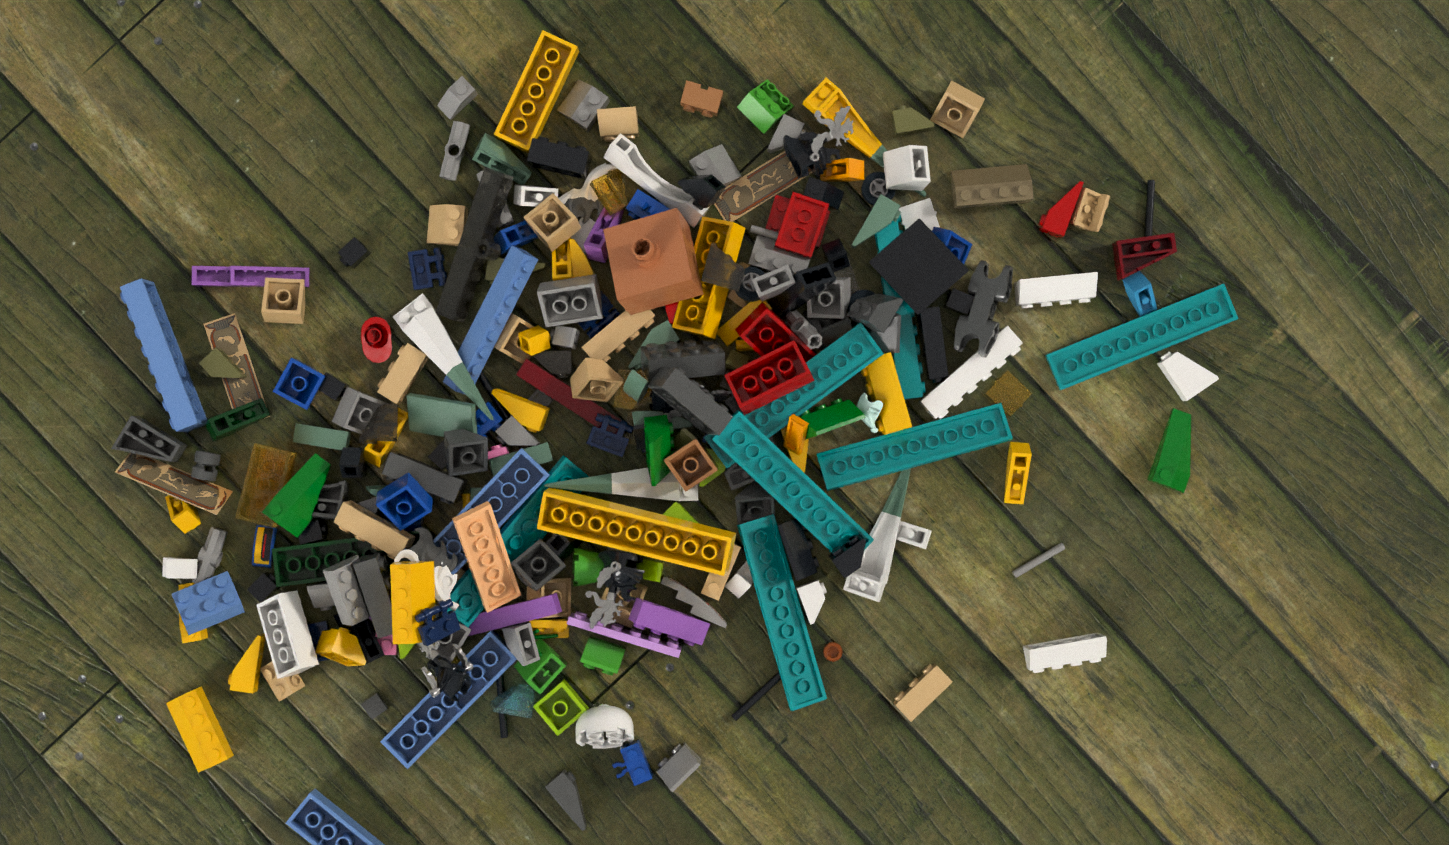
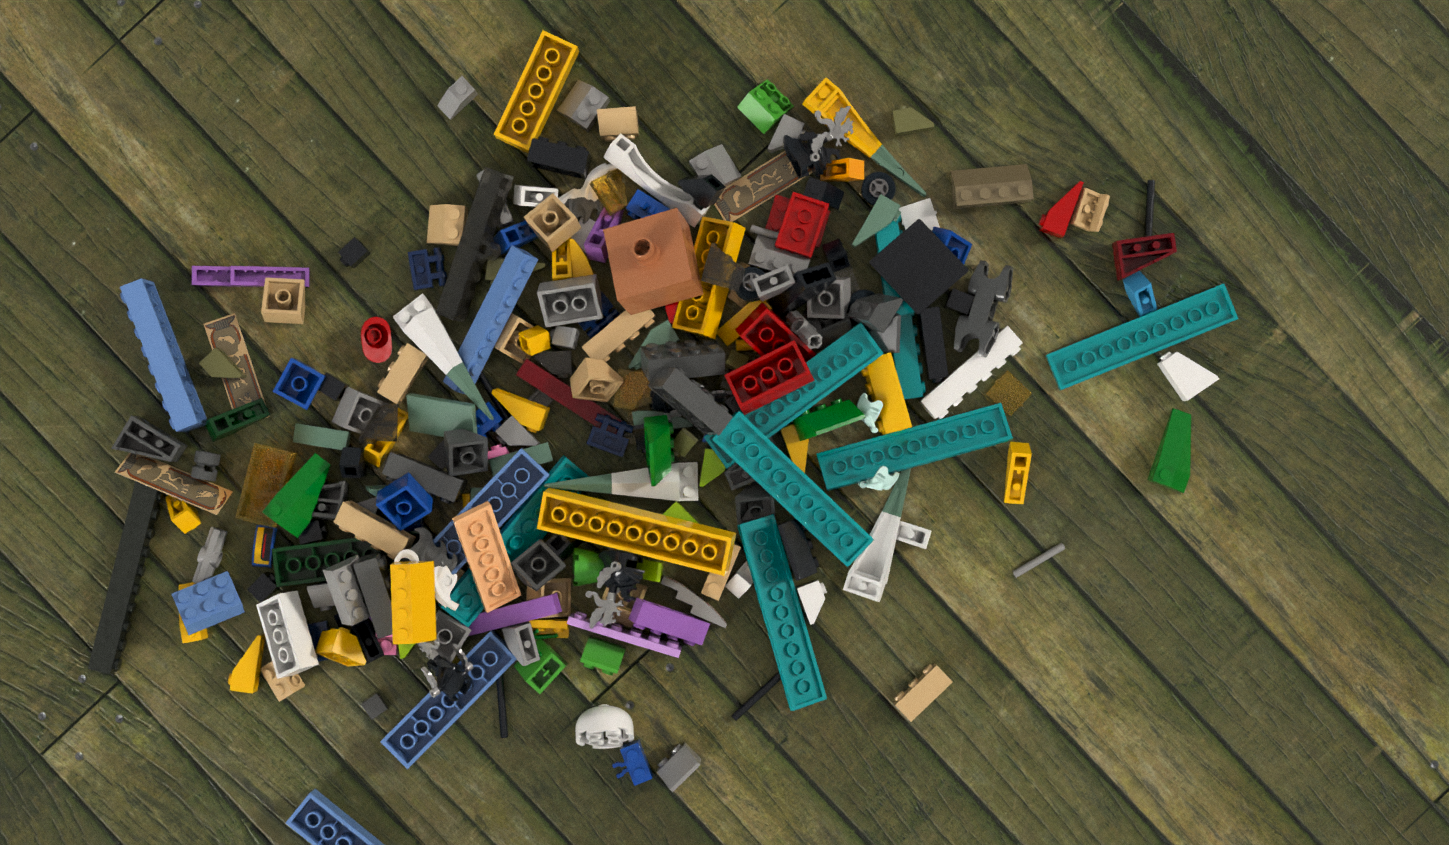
white slope [162,557,197,579] -> none
yellow slope [166,686,234,773] -> none
dark blue plate [415,599,460,646] -> none
light grey piece [439,121,470,181] -> none
sand green slope [472,133,532,185] -> none
clear light blue slope [490,684,534,718] -> none
lime brick [533,679,589,736] -> none
dark grey slope [545,769,587,831] -> none
sand green slope [623,369,649,404] -> none
medium nougat slope [664,438,718,492] -> none
medium nougat brick [680,80,723,118] -> none
light orange tile [783,414,809,455] -> none
dark orange tile [823,642,843,662] -> none
black slope [828,534,866,578] -> none
white slope [883,145,931,191] -> none
tan slope [930,80,985,138] -> none
white slope [1014,272,1098,309] -> none
white slope [1023,632,1107,673] -> none
none -> pearl dark grey brick [88,481,165,674]
none -> light aqua helmet [858,466,900,491]

